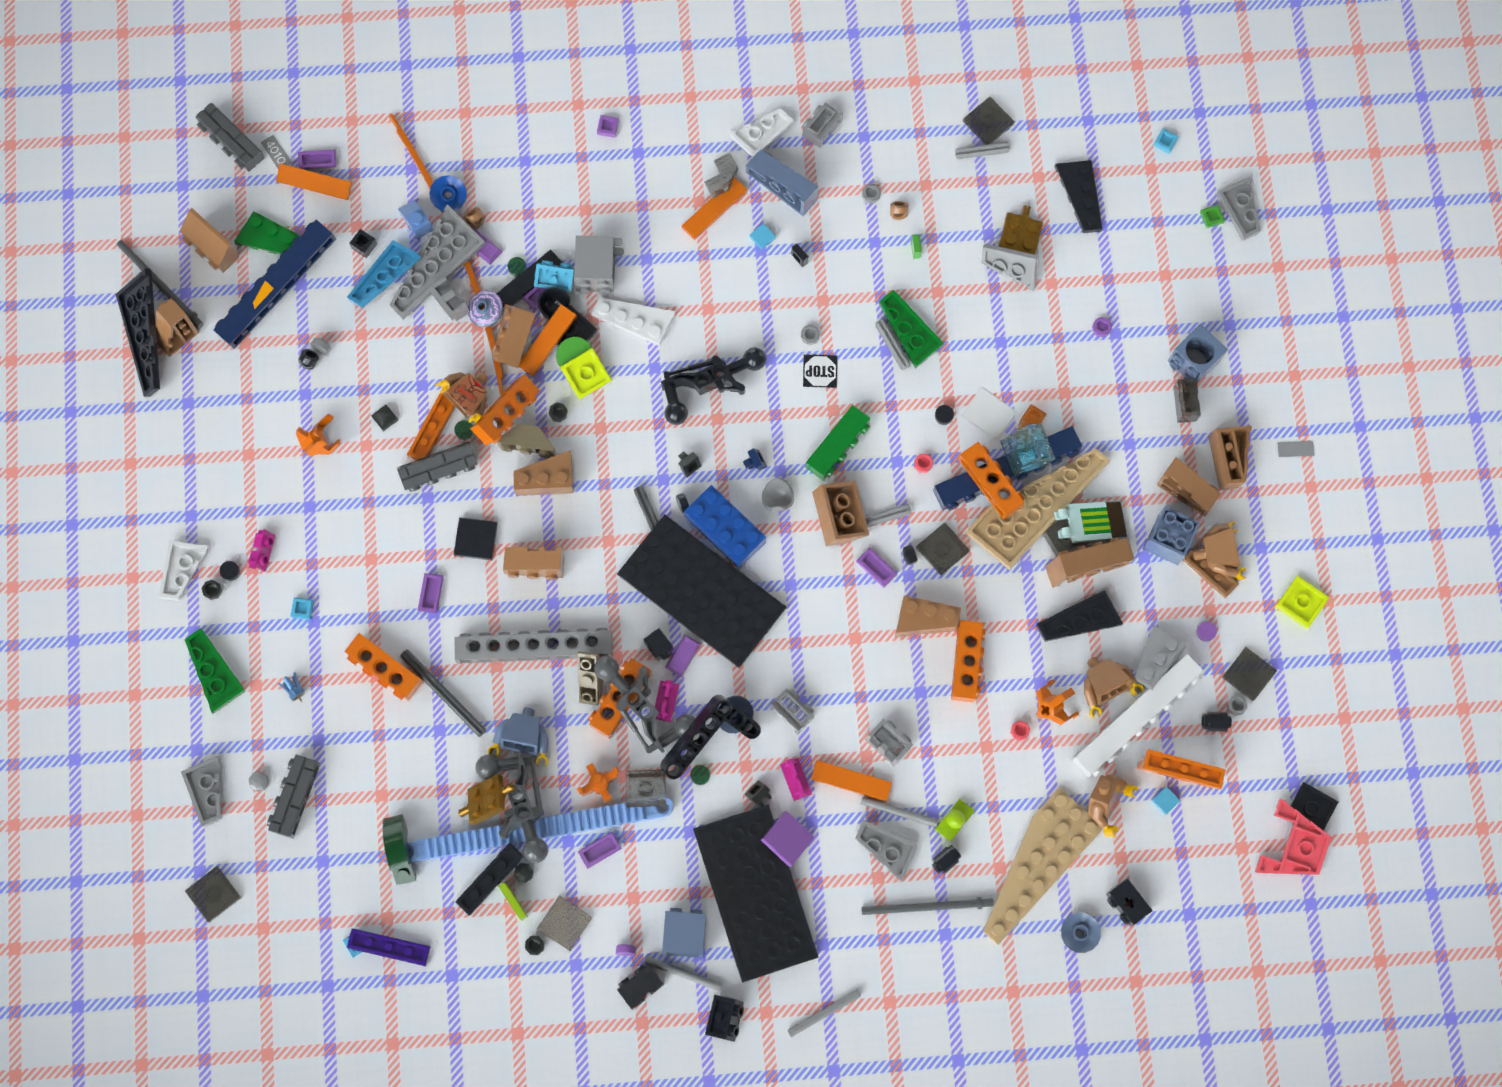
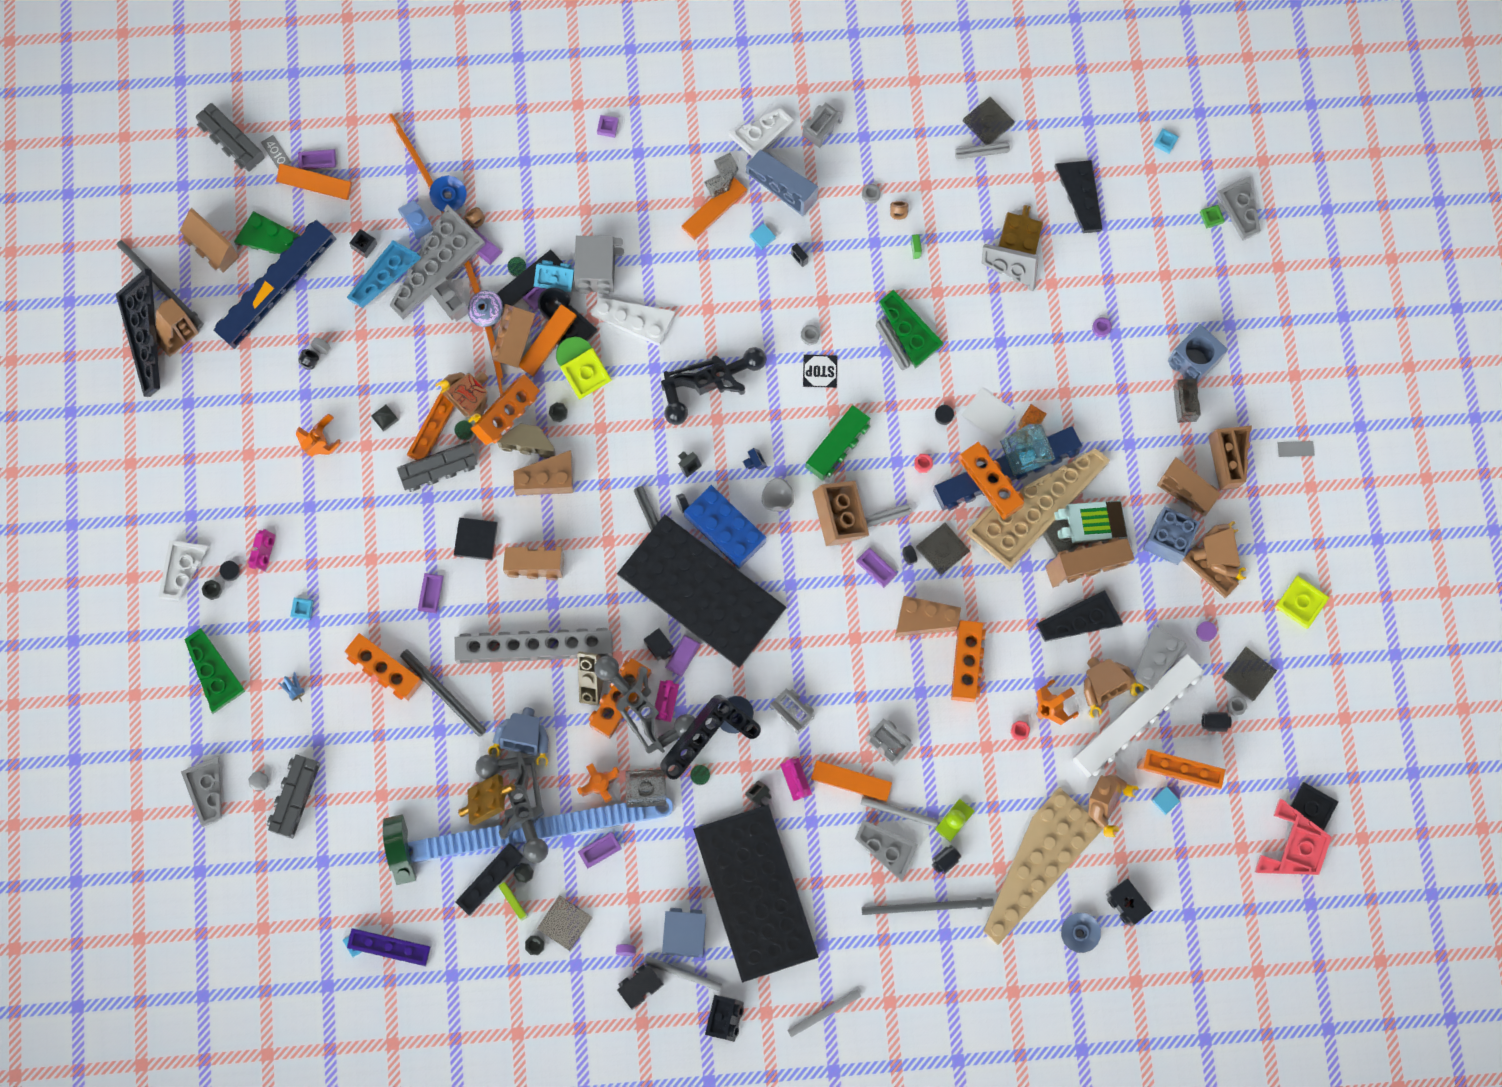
clear smoke tile [185,866,242,923] -> none
medium lavender tile [761,811,815,867] -> none

